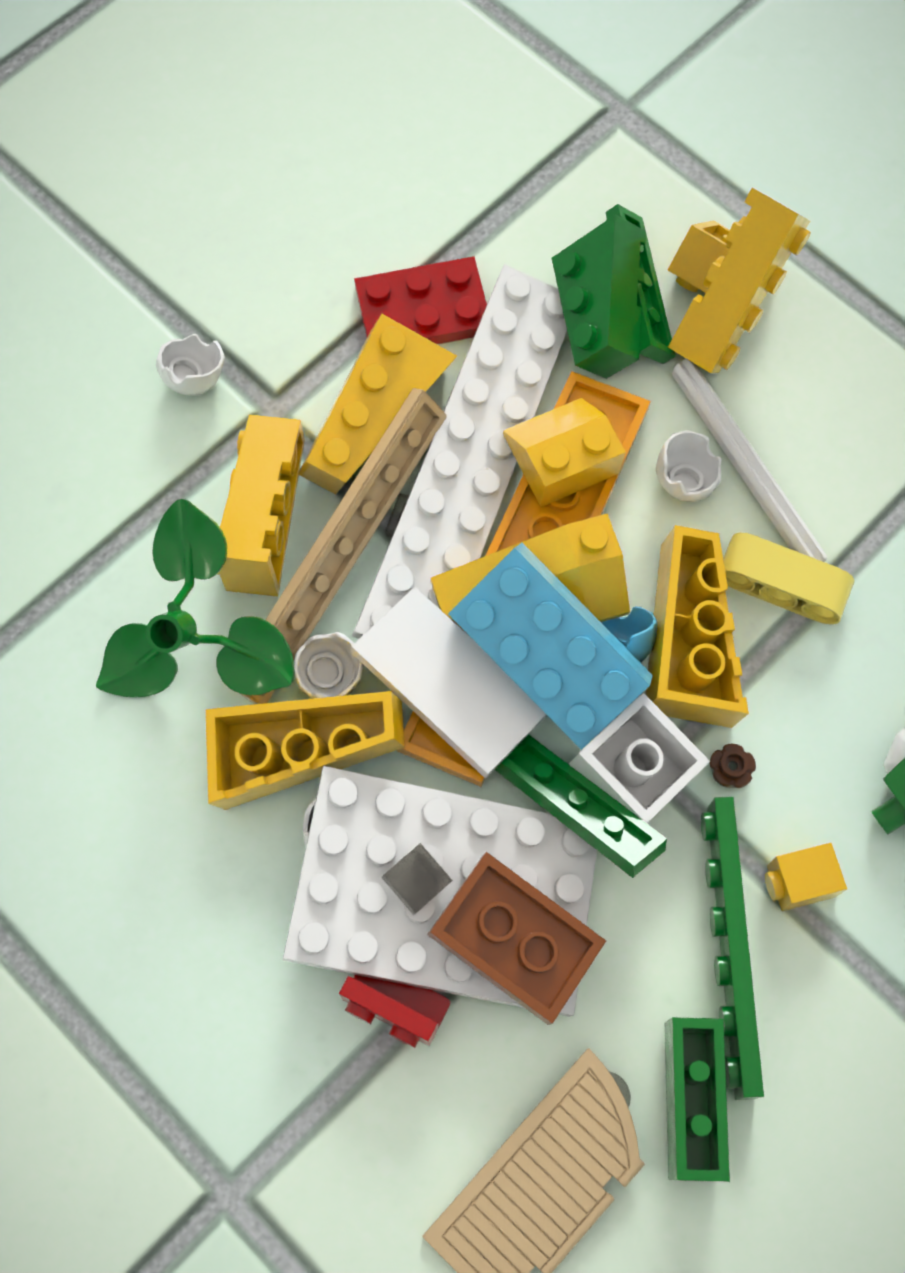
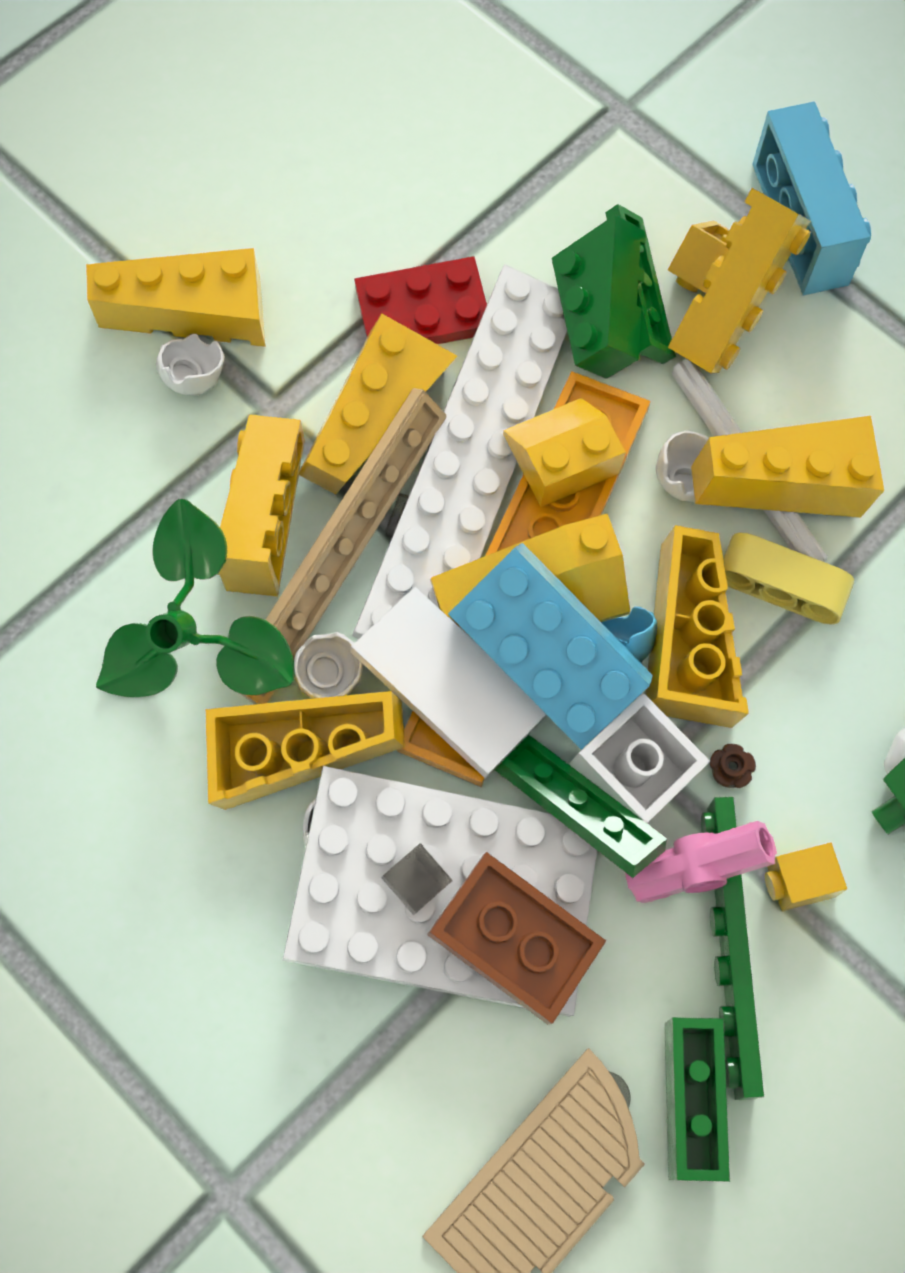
red bracket [339,975,450,1048] -> none
none -> yellow wedge [86,248,266,347]
none -> bright pink piece [625,821,777,903]
none -> yellow wedge [691,416,884,518]
none -> medium azure brick [752,101,871,296]

